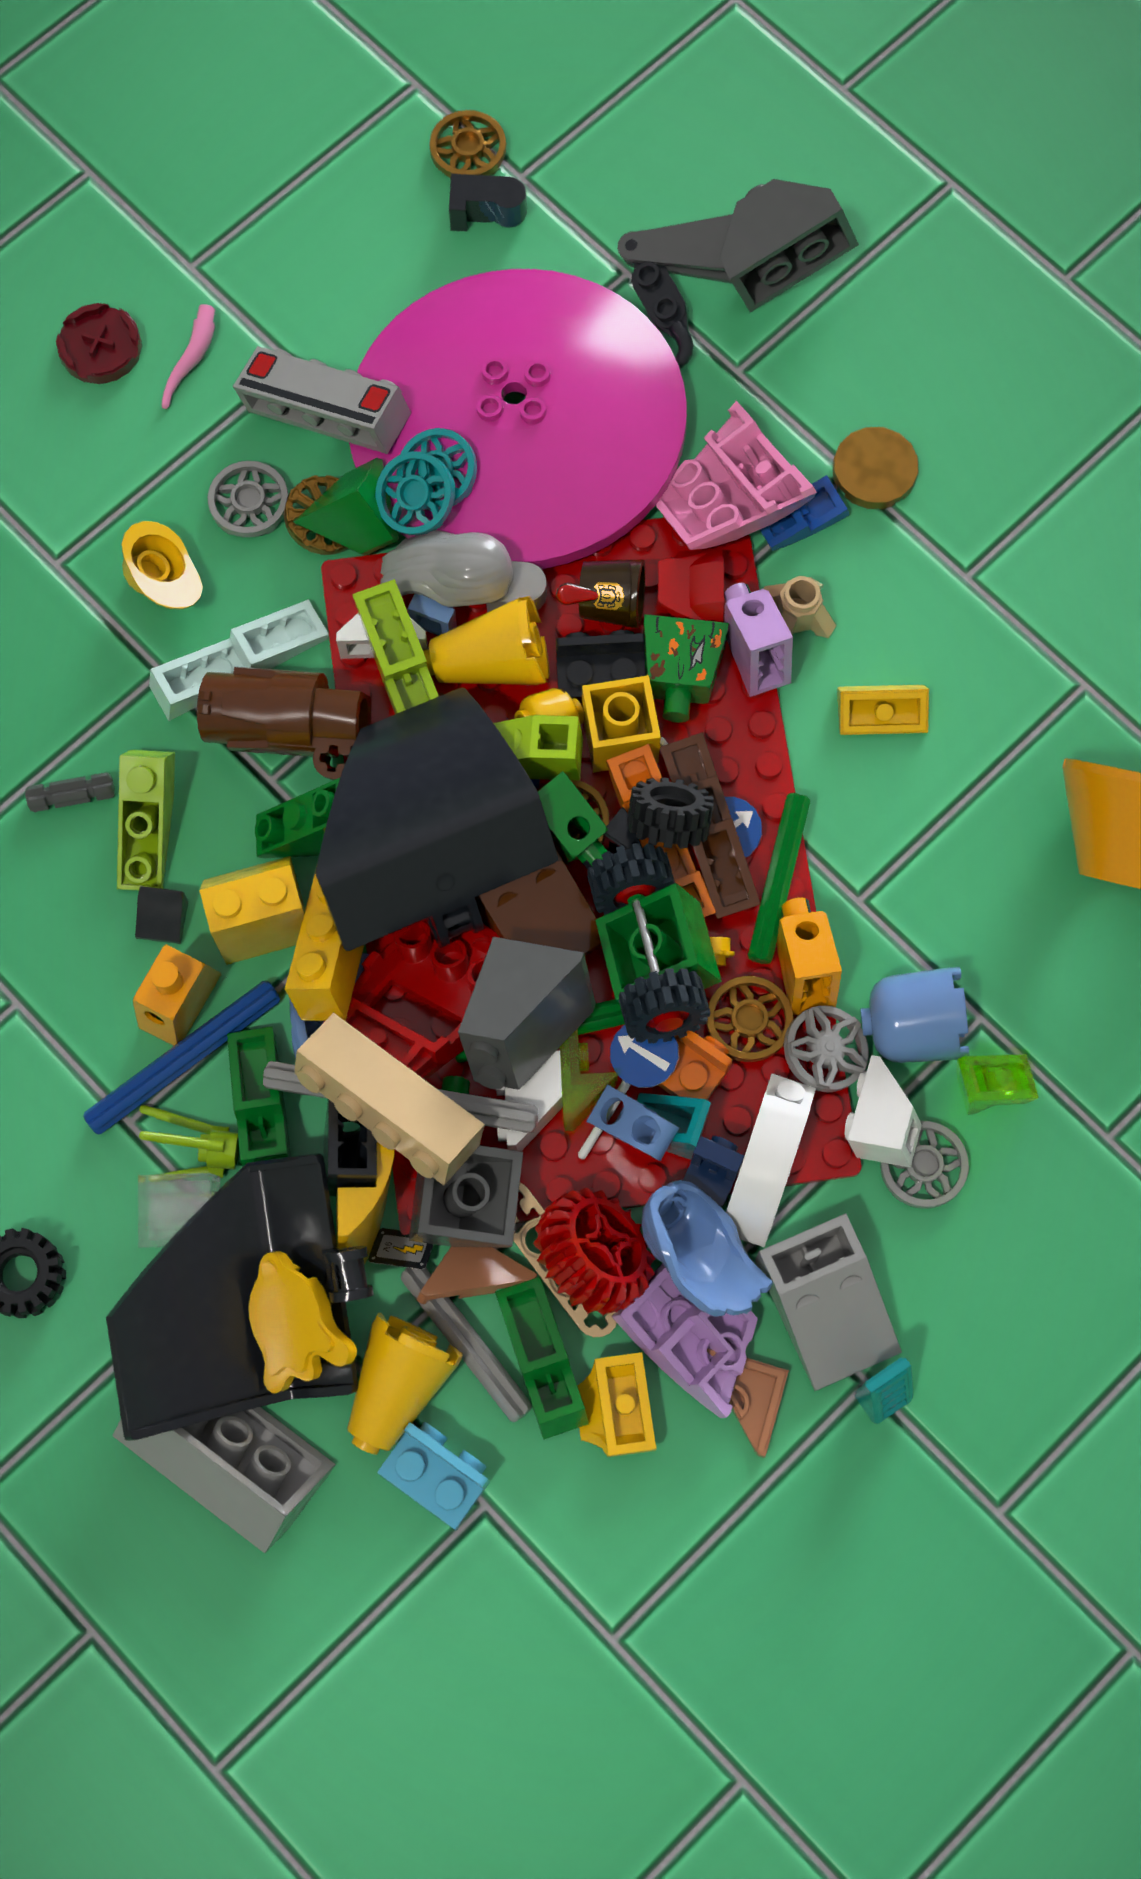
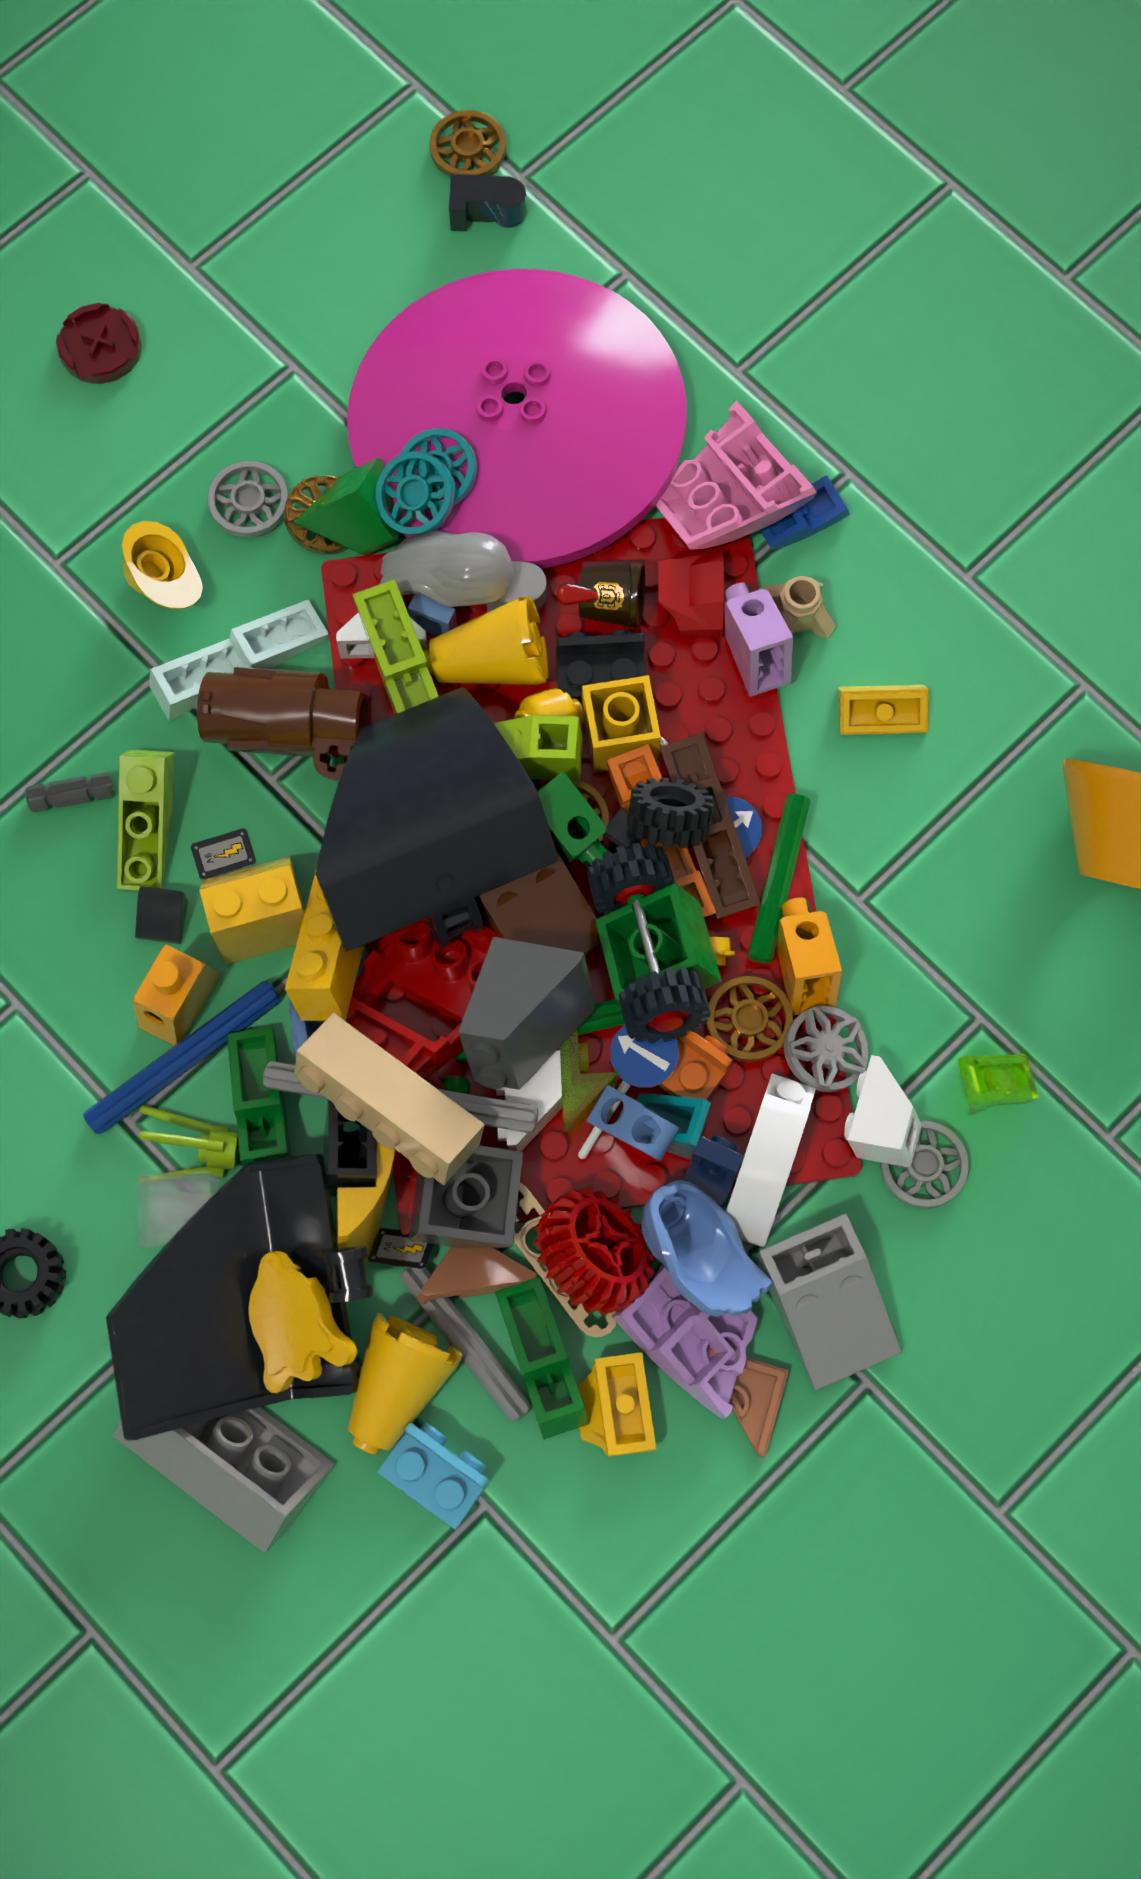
bright pink animal [161,304,215,409] -> none
light grey brick [233,346,411,454] -> none
green slope [255,778,340,858] -> none
dark grey slope [617,179,859,369] -> none
green torso [643,614,729,723] -> none
pearl gold tile [833,427,918,509] -> none
teal slope [854,1357,913,1424] -> none
medium blue cylinder [861,967,969,1063] -> none
none -> sticker [191,829,255,880]

